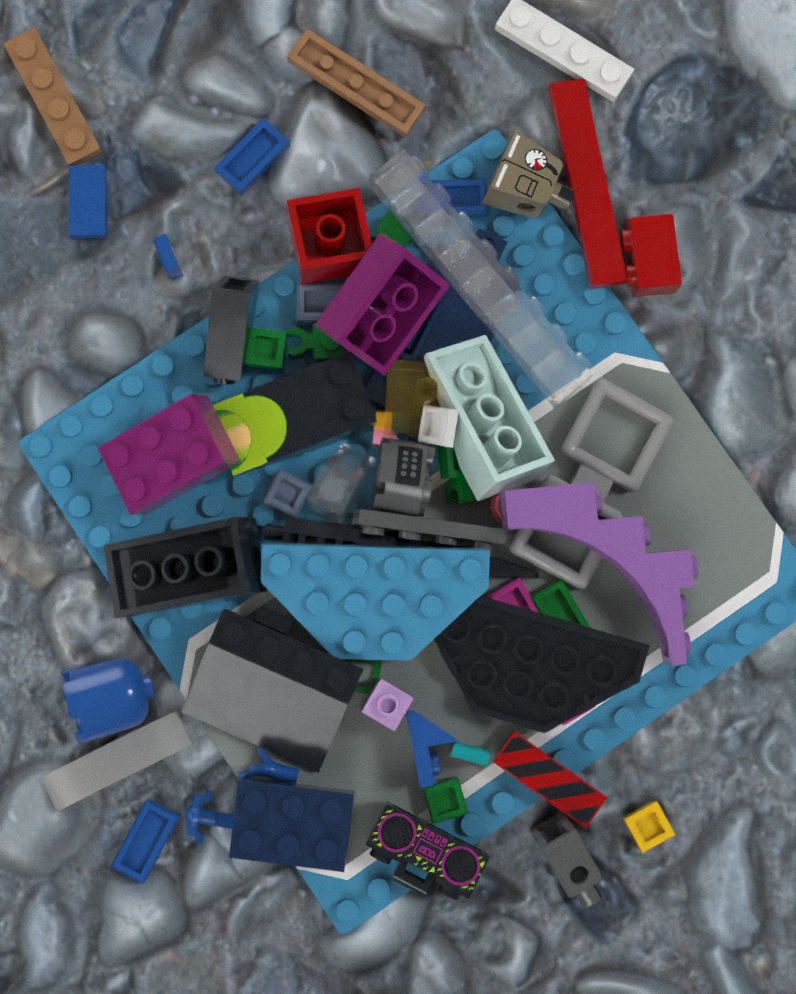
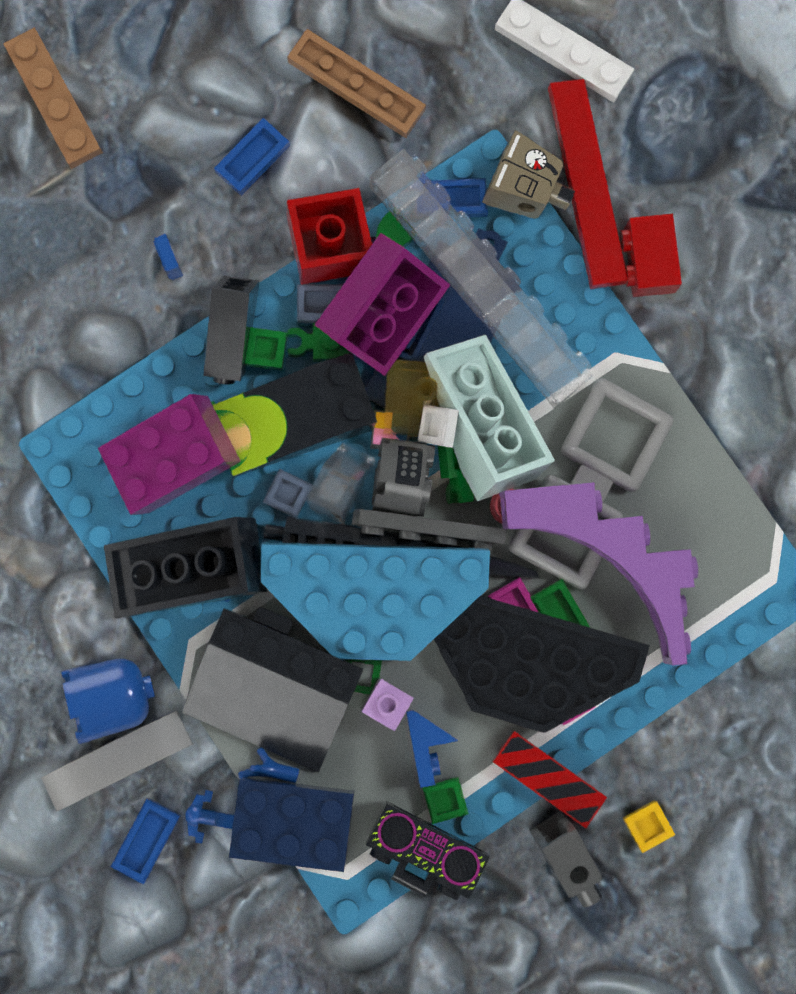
blue tile [69,165,107,239] -> none
teal tile [449,741,491,766] -> none

